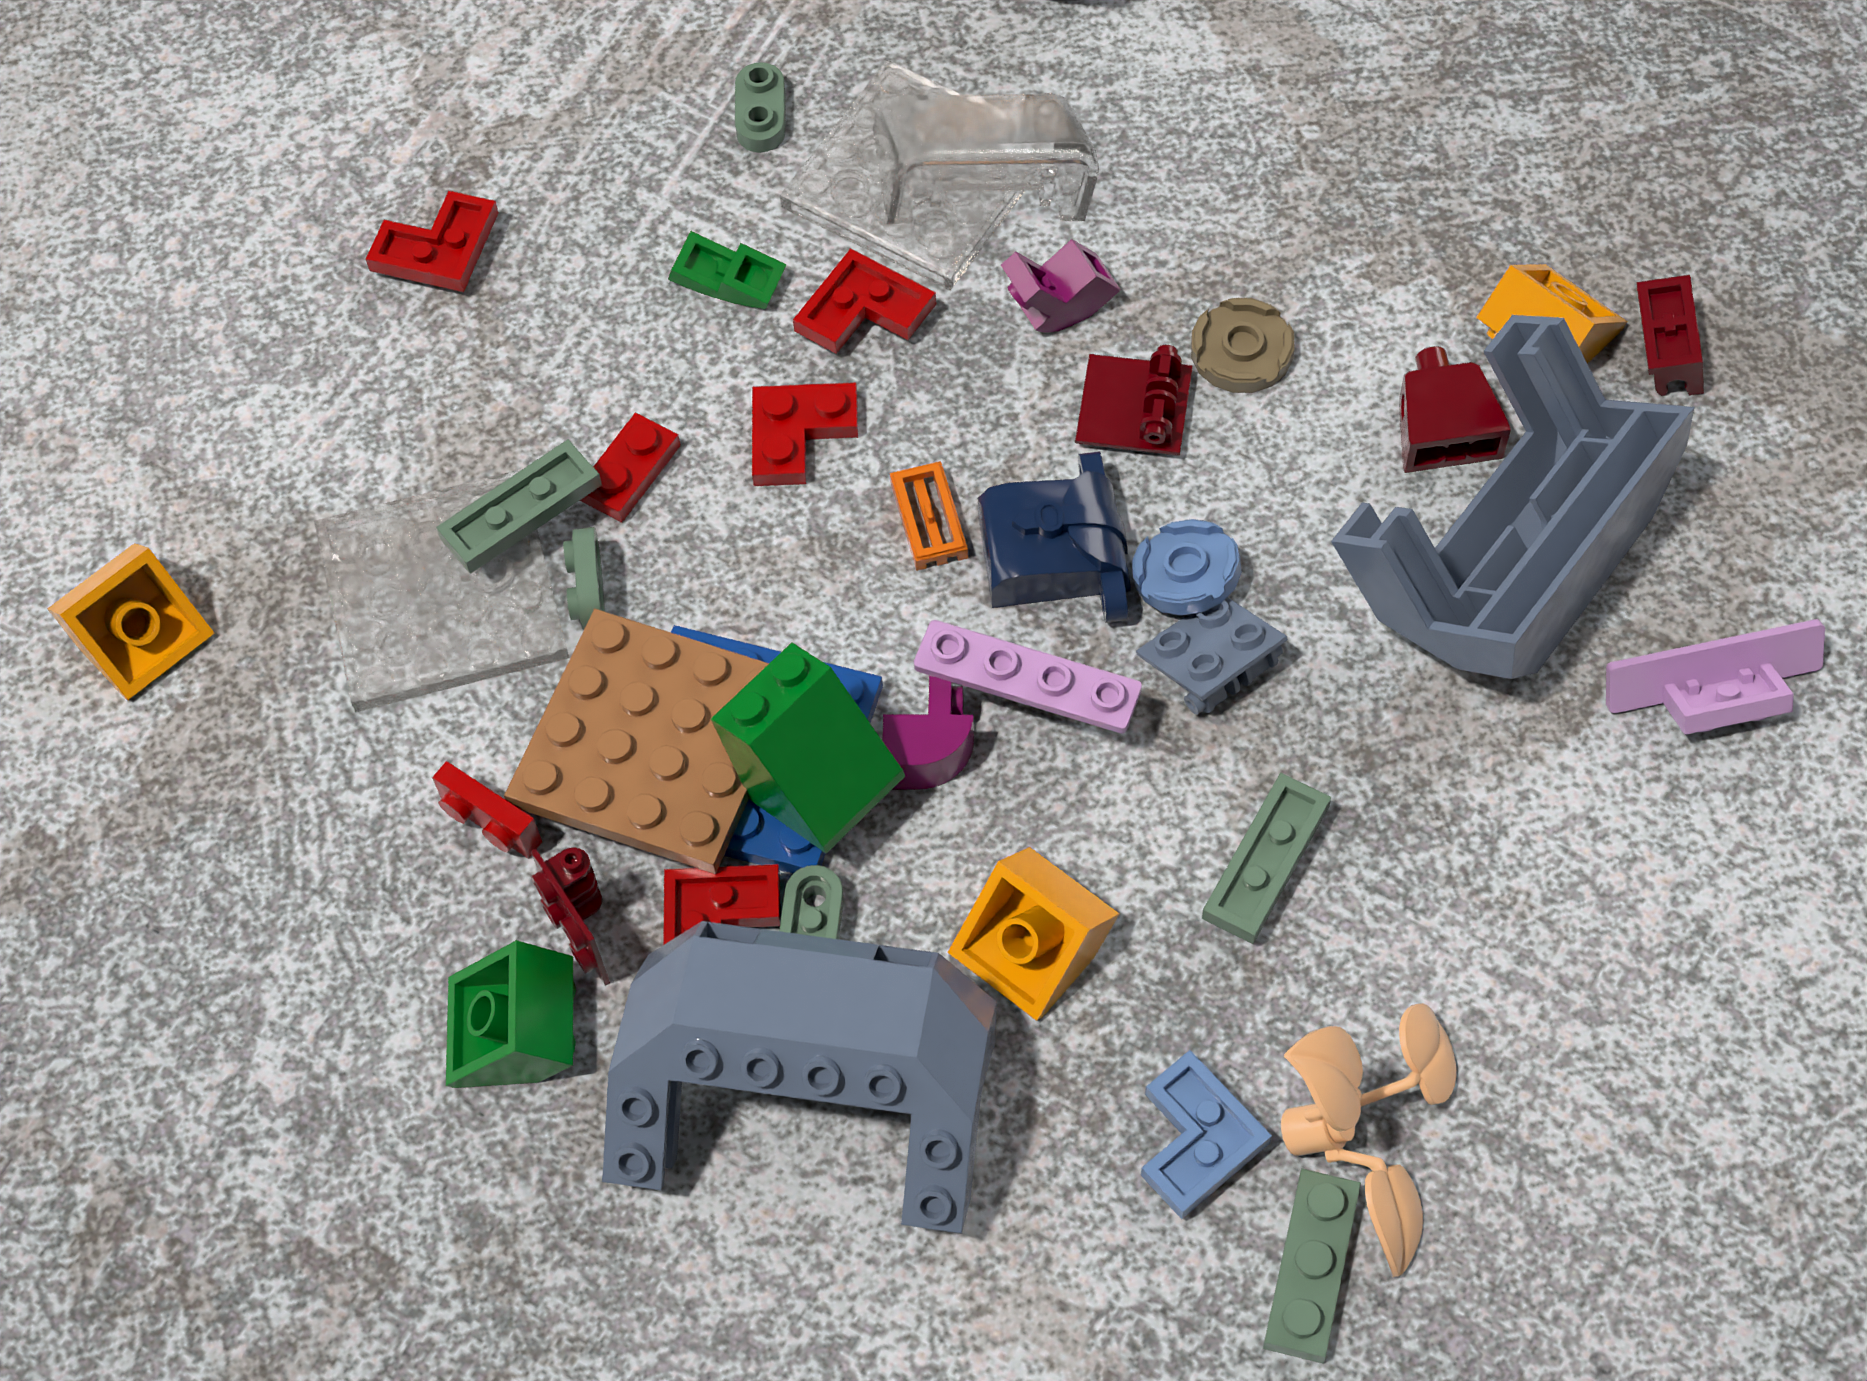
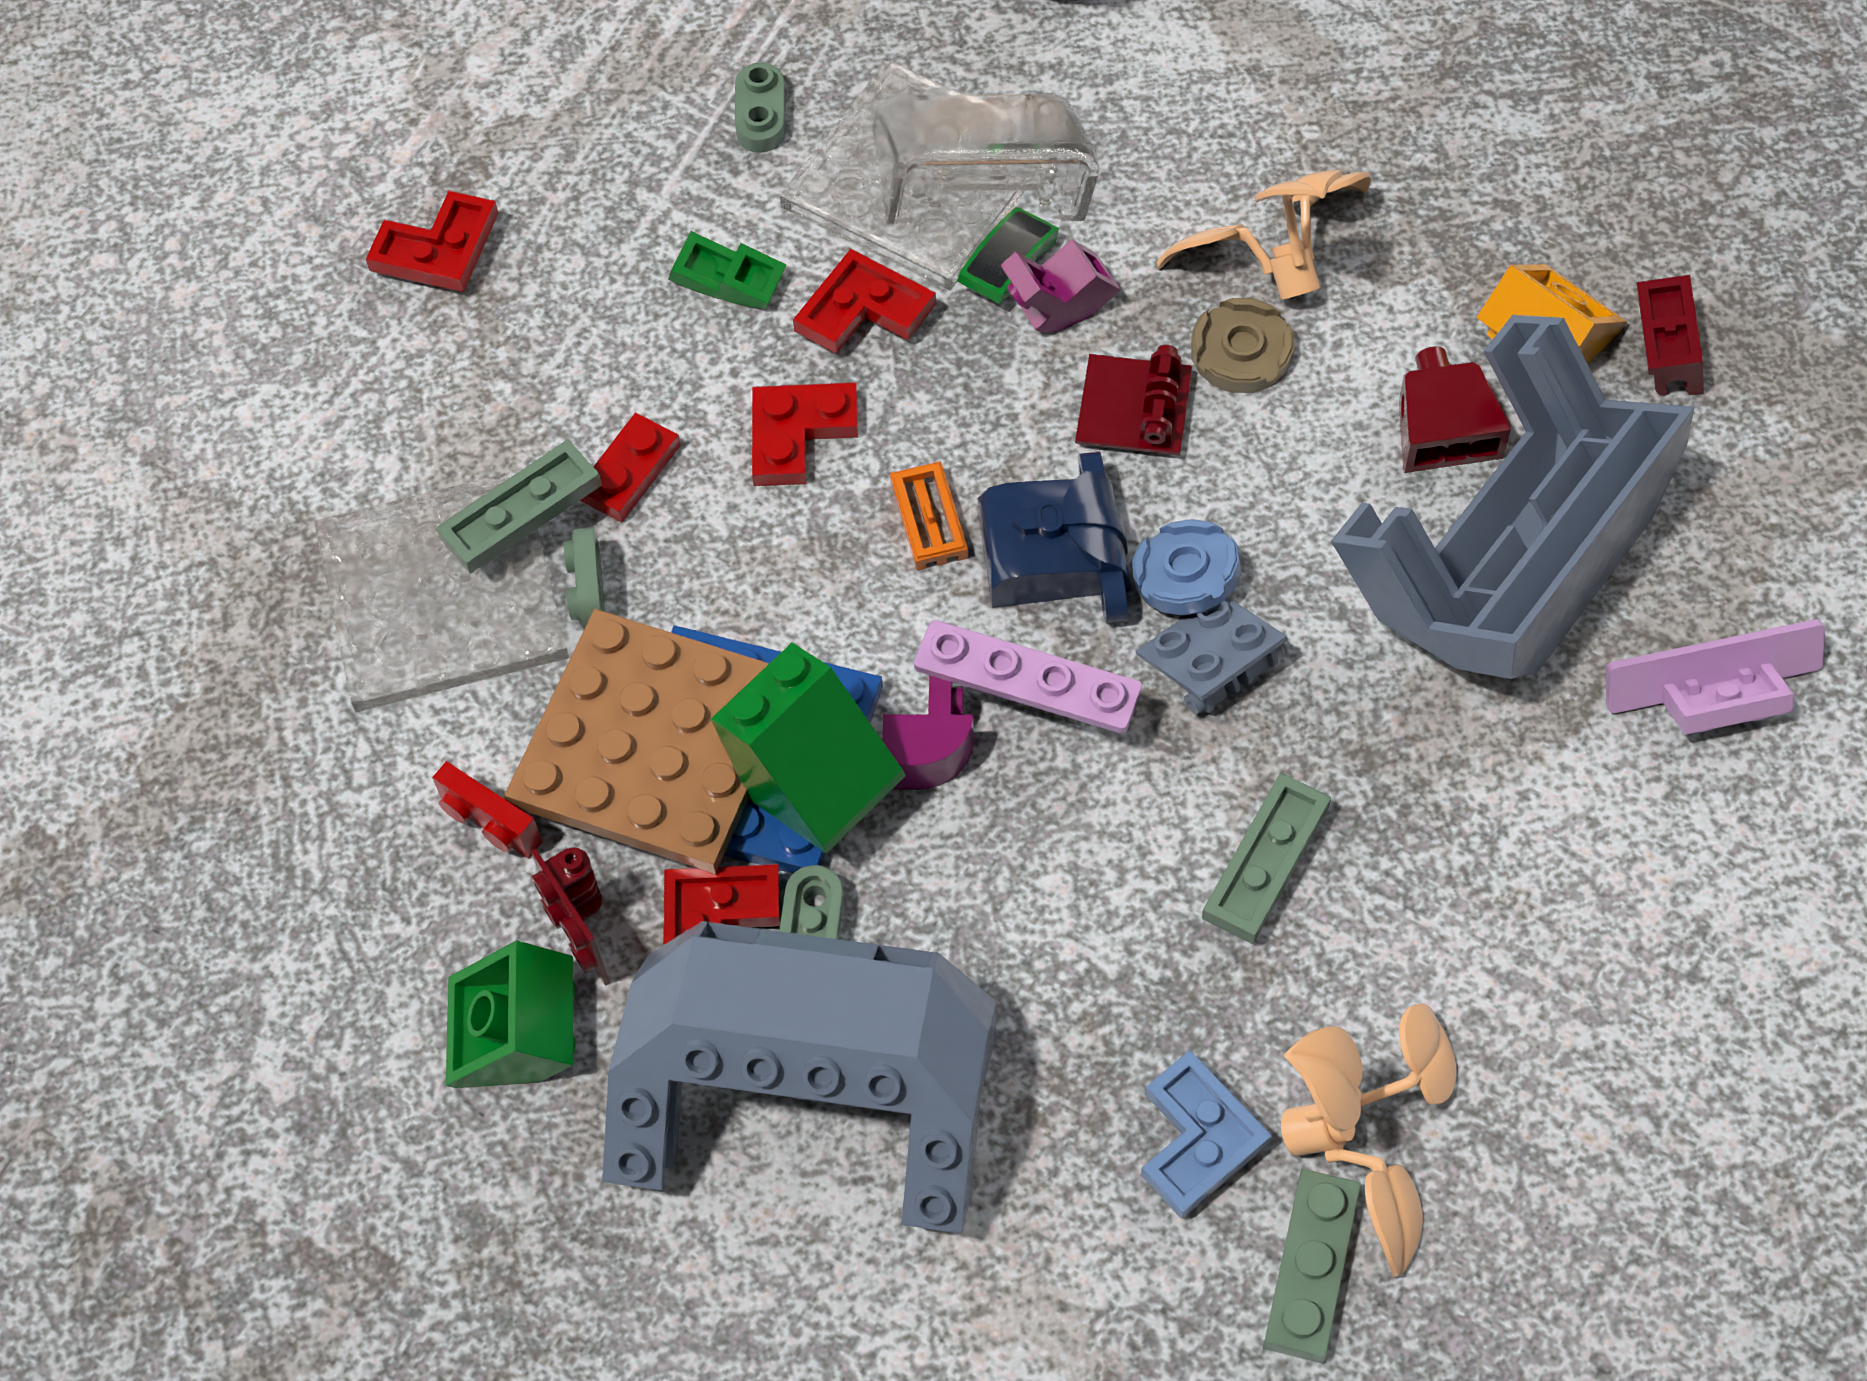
light orange slope [47,543,215,700] -> none
light orange slope [947,847,1120,1021] -> none
none -> slope [957,206,1059,304]
none -> light nougat plant [1157,170,1371,300]

